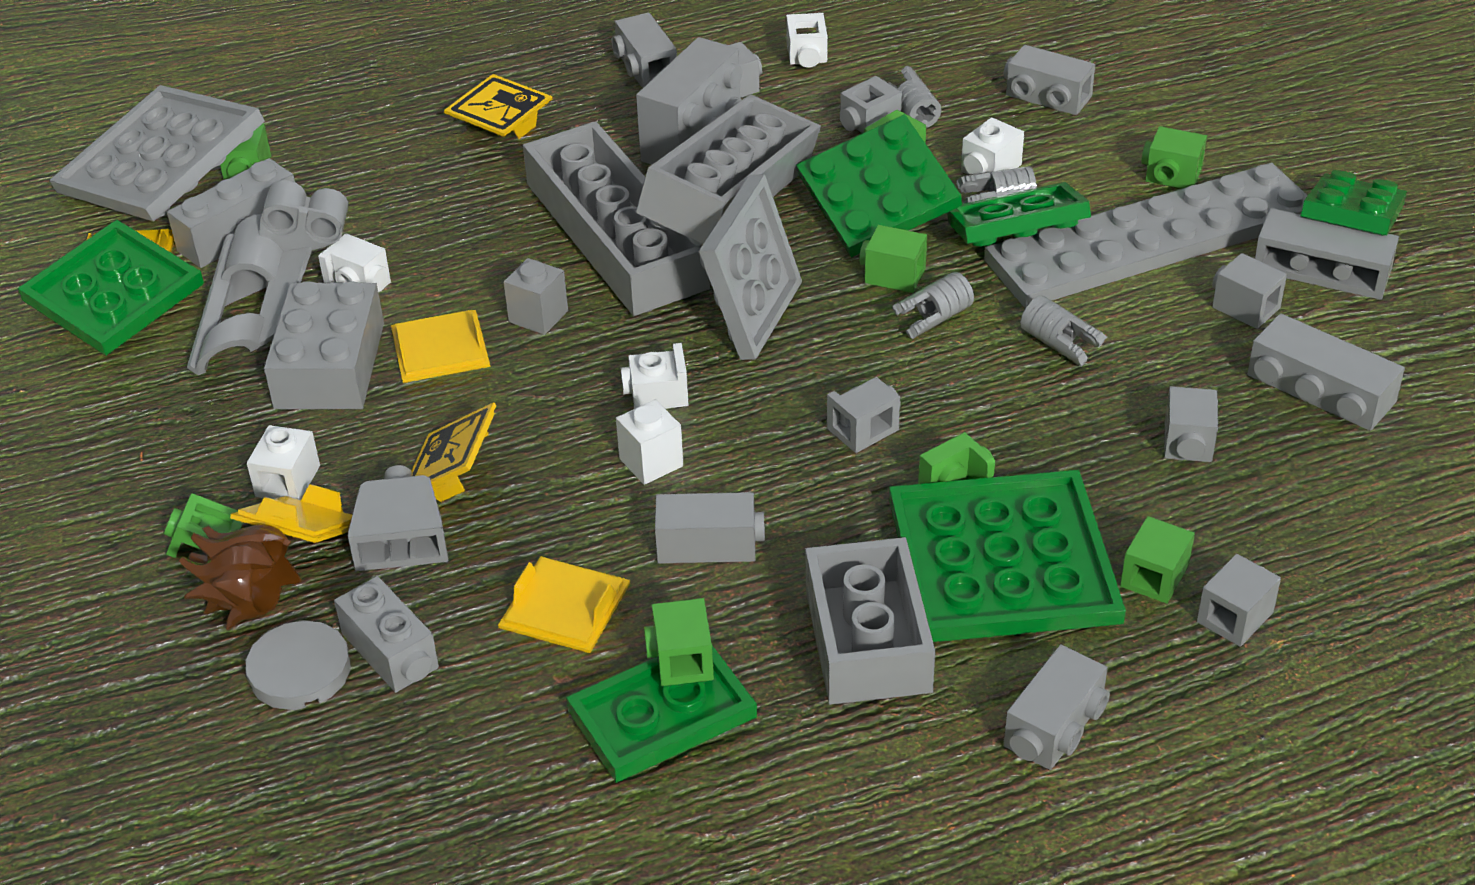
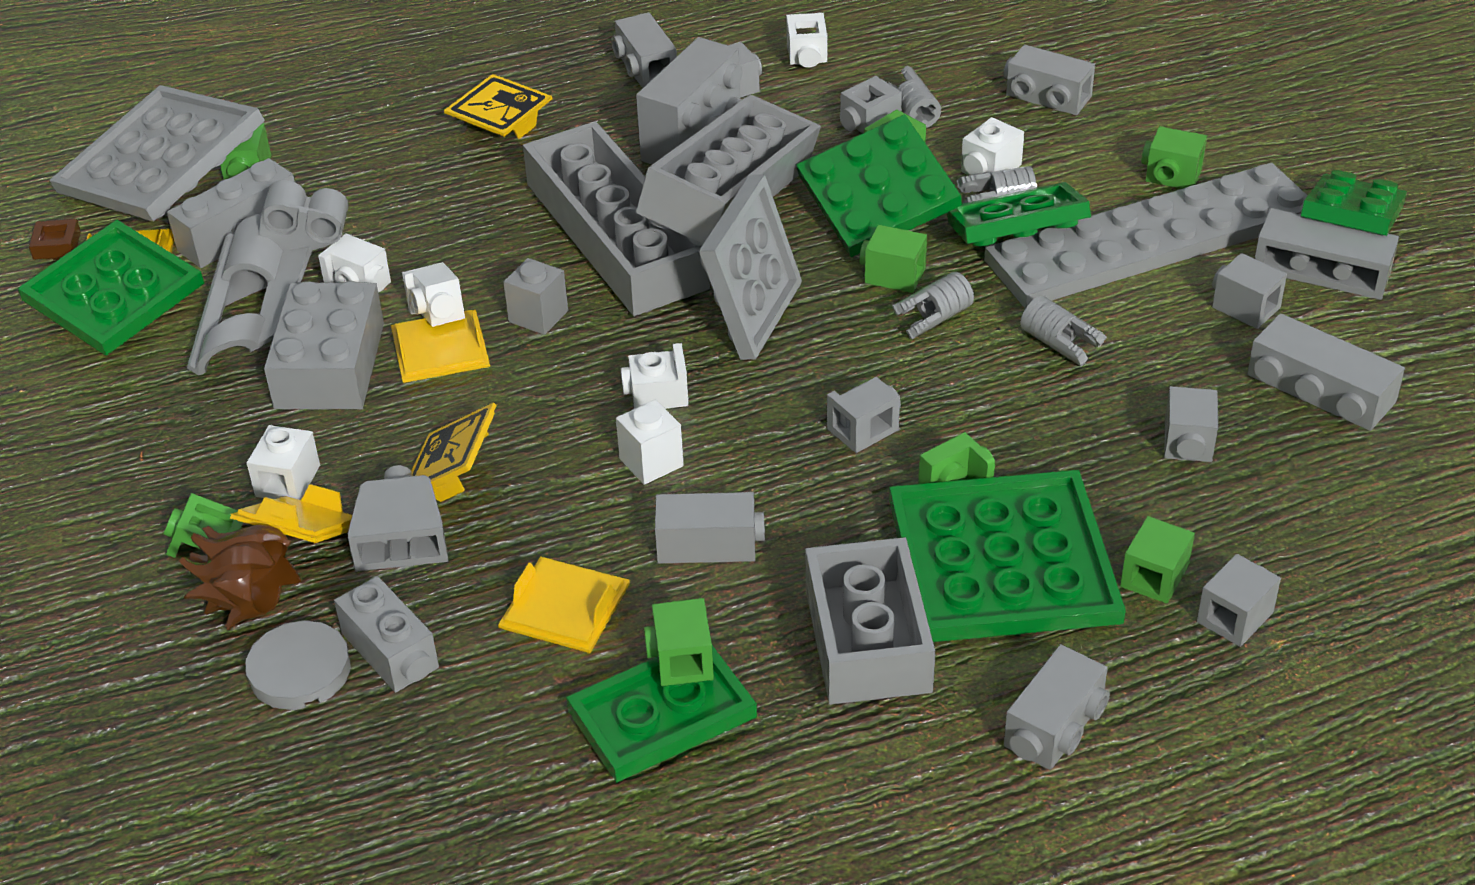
none -> reddish brown plate [29,219,81,260]
none -> white brick [402,262,465,327]

